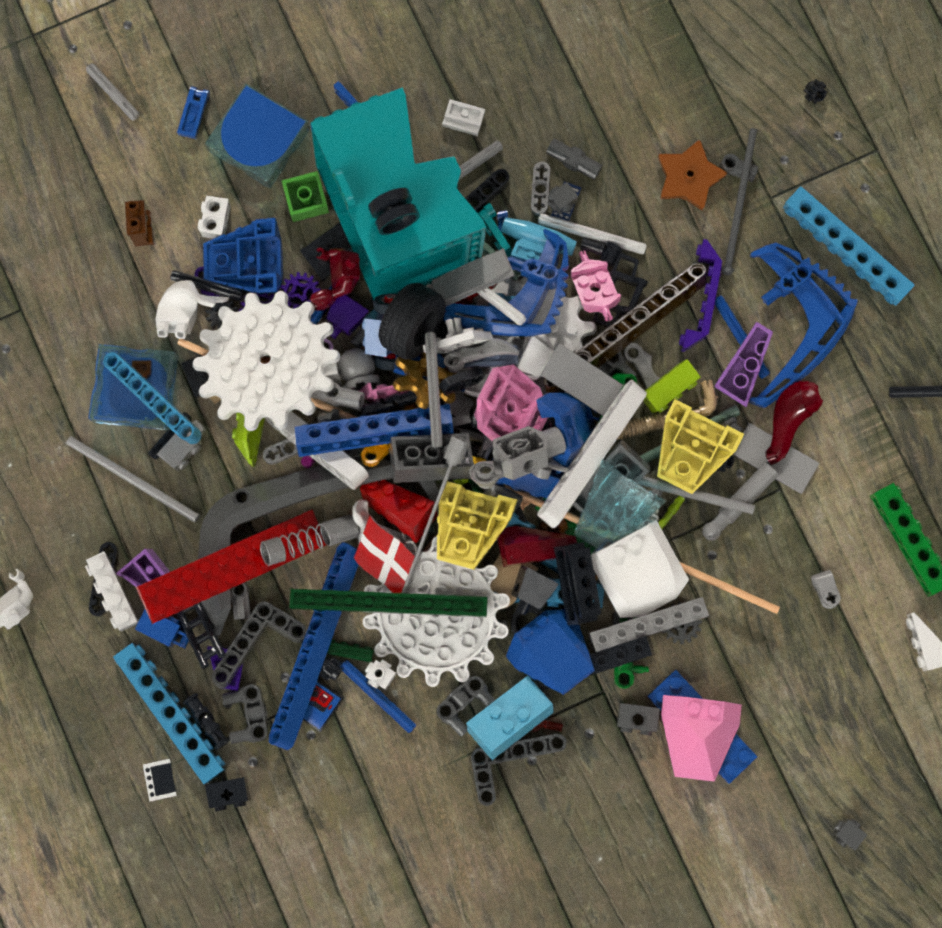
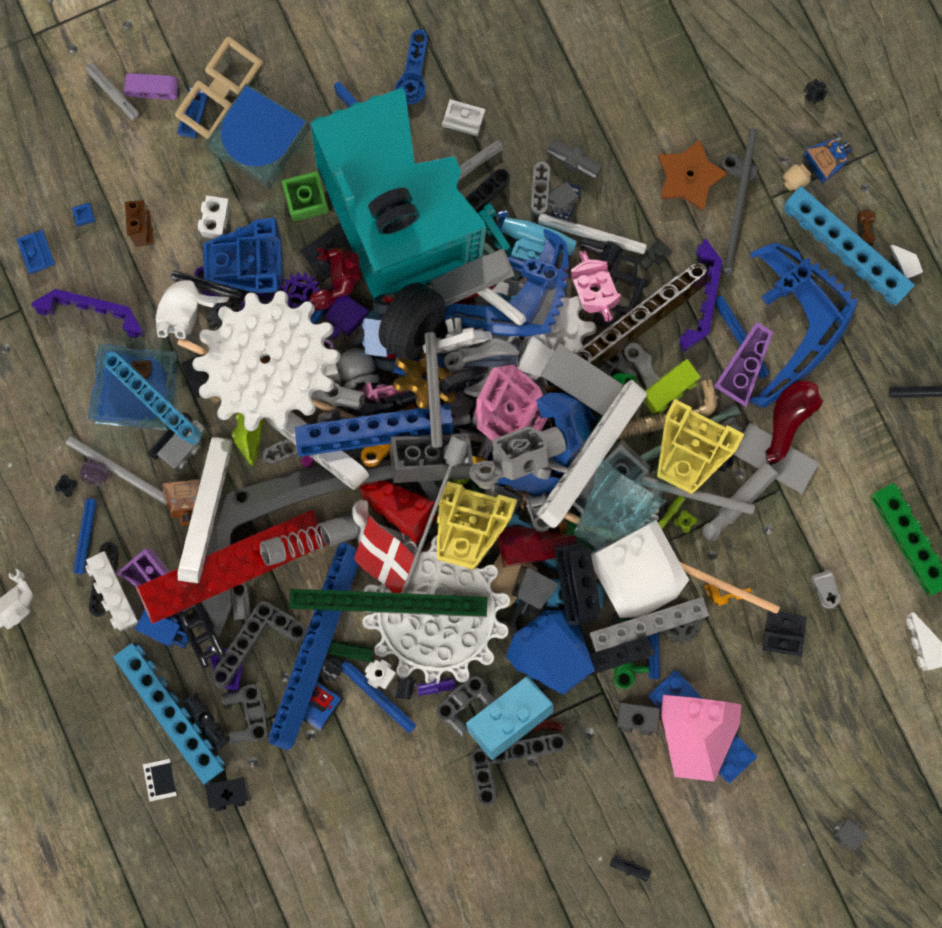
none -> blue plate [17,230,56,275]
none -> dark purple slope [31,289,145,338]
none -> black plate [55,475,78,497]
none -> blue tile [72,202,96,227]
none -> blue axle [73,499,97,575]
none -> clear purple head [79,459,109,487]
none -> medium lavender beam [124,73,179,100]
none -> torso [162,479,200,526]
none -> tan bar [175,37,263,140]
none -> white beam [178,437,232,583]
none -> blue beam [395,29,428,105]
none -> black bush [396,677,416,699]
none -> dark purple axle [416,678,456,697]
none -> light grey piece [526,493,550,532]
none -> black pin [610,854,651,882]
none -> pearl dark grey plate [640,239,672,271]
none -> blue axle [649,633,660,679]
none -> lime plate [674,510,697,533]
none -> light orange bracket [704,582,751,606]
none -> black slope [762,610,807,657]
none -> tan head [783,164,811,192]
none -> torso [803,139,852,184]
none -> reddish brown bar [857,210,875,246]
none -> white slope [890,245,923,279]

